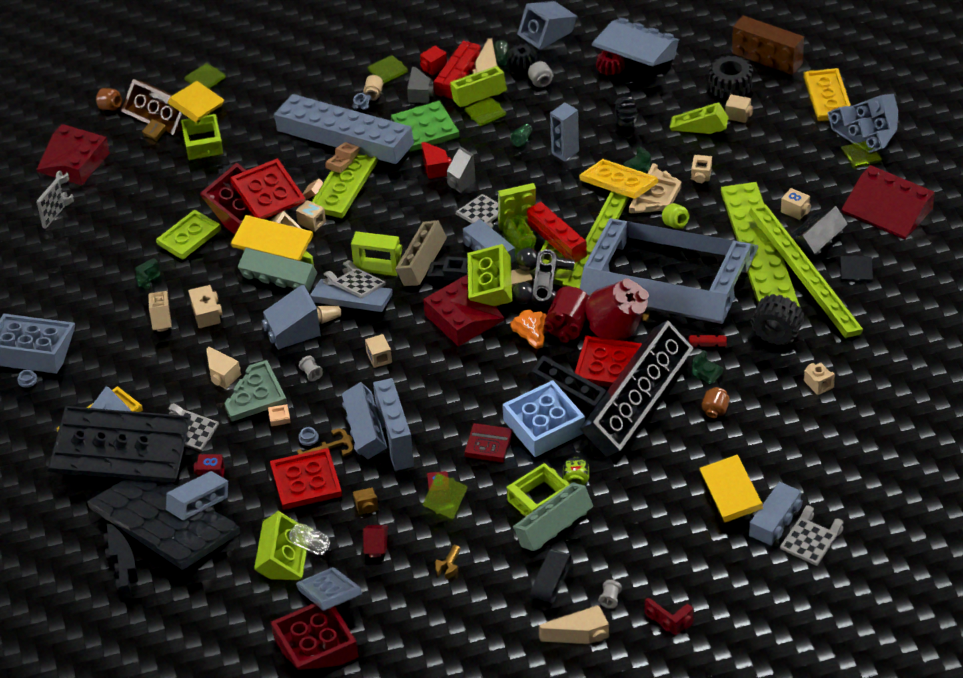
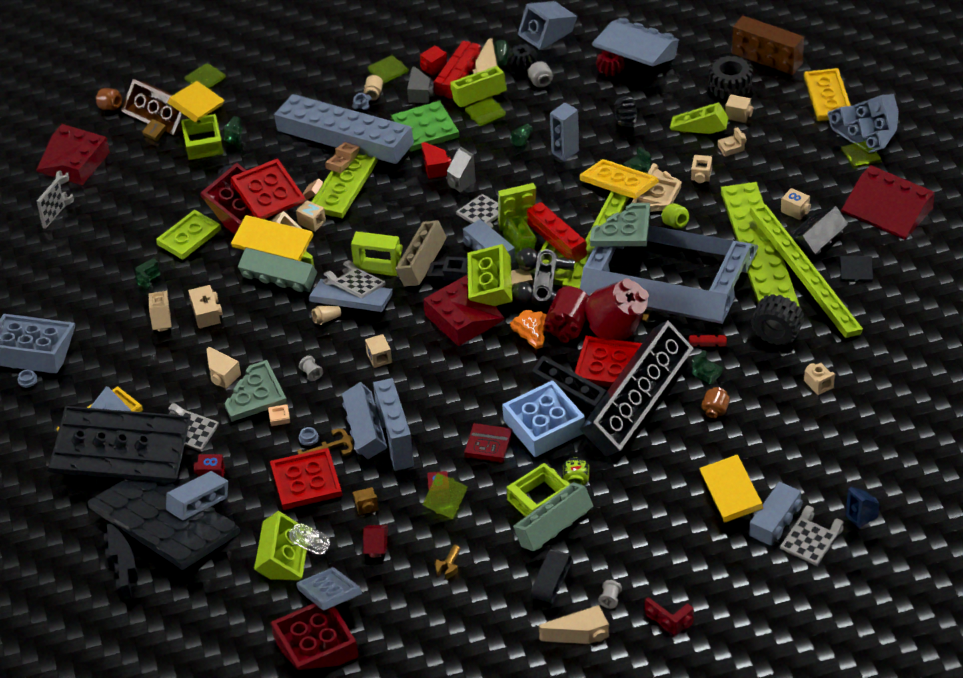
sand blue slope [262,285,321,349] -> none
none -> clear green bracket [223,116,242,146]
none -> sand green plate [590,203,651,247]
none -> tan bracket [717,127,746,156]
none -> dark blue slope [846,487,880,528]

